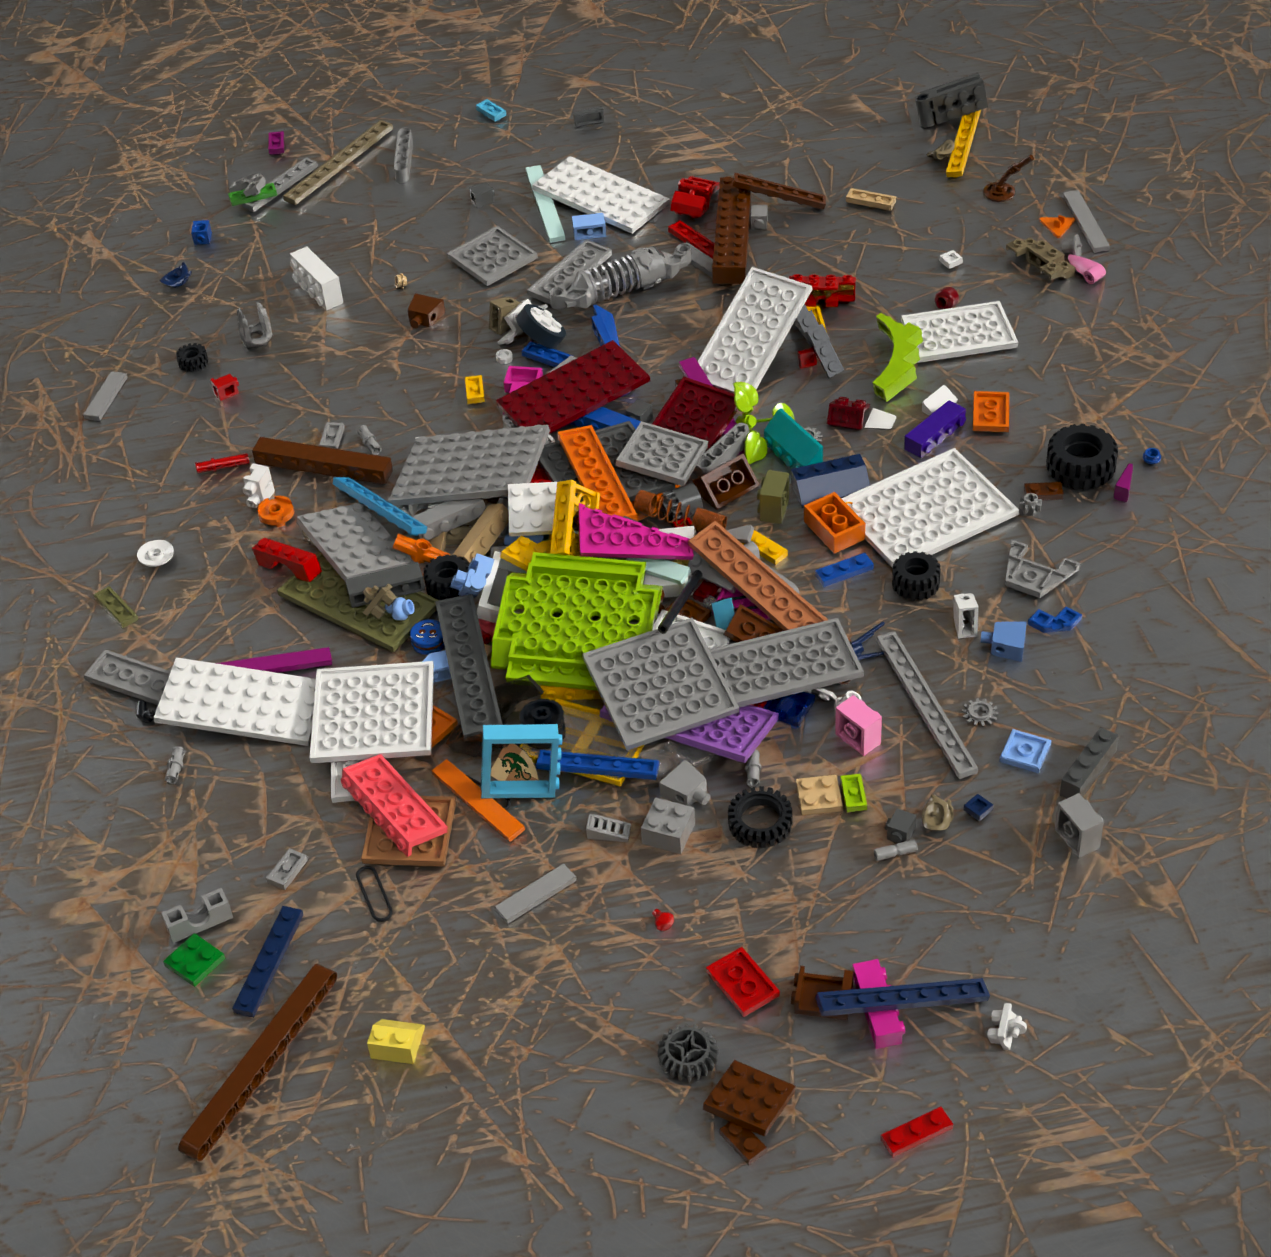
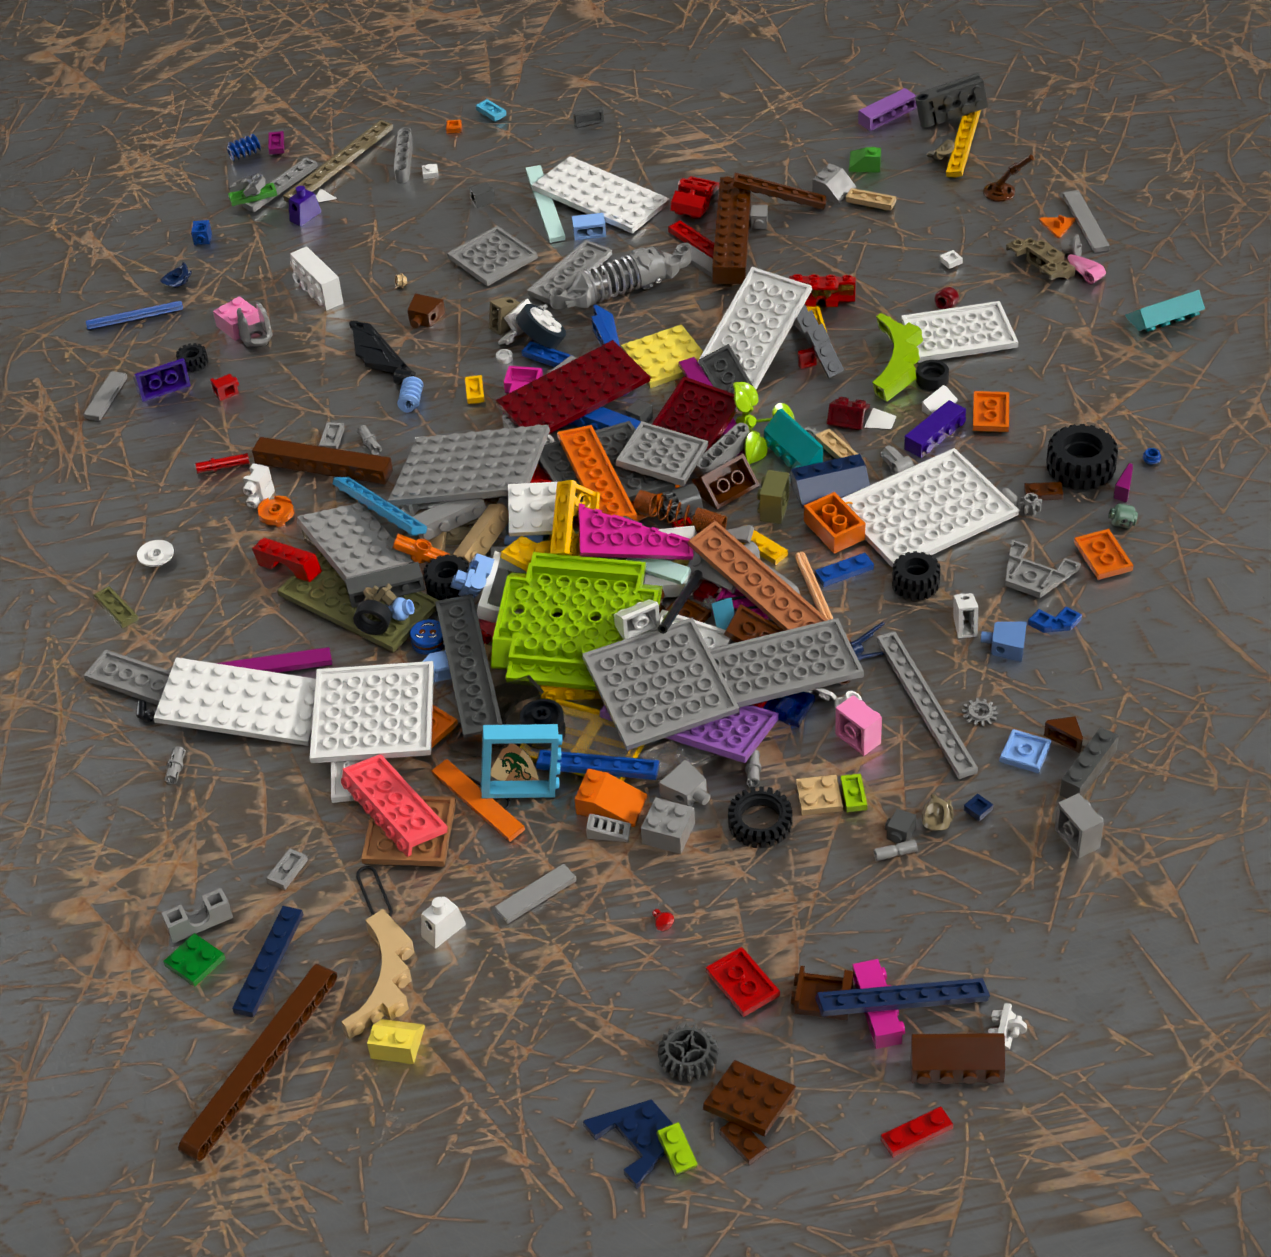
none -> blue axle [86,301,183,330]
none -> dark purple slope [133,358,191,402]
none -> bright pink brick [213,296,260,341]
none -> blue piece [227,134,261,162]
none -> dark purple torso [288,186,321,227]
none -> white sticker [316,189,337,203]
none -> tan arch [341,909,415,1040]
none -> black wing [349,321,416,384]
none -> black tyre [353,600,392,635]
none -> light blue piece [397,376,424,413]
none -> white torso [421,897,466,949]
none -> white plate [422,164,439,179]
none -> orange tile [446,120,462,134]
none -> orange slope [575,769,647,827]
none -> dark blue wing [583,1099,673,1189]
none -> white slope [614,599,660,640]
none -> light yellow plate [621,324,703,388]
none -> lime plate [657,1122,698,1176]
none -> dark grey plate [699,344,759,398]
none -> light nougat axle [795,552,833,620]
none -> light grey slope [812,164,856,204]
none -> tan plate [815,429,858,459]
none -> bright green slope [849,147,881,172]
none -> medium lavender brick [858,88,917,131]
none -> light grey piece [880,445,914,475]
none -> reddish brown slope [910,1033,1005,1084]
none -> black tyre [916,360,949,391]
none -> light grey arm [1000,488,1019,508]
none -> reddish brown slope [1044,716,1083,753]
none -> orange plate [1074,529,1134,580]
none -> sand green head [1108,503,1138,529]
none -> teal slope [1125,290,1205,332]

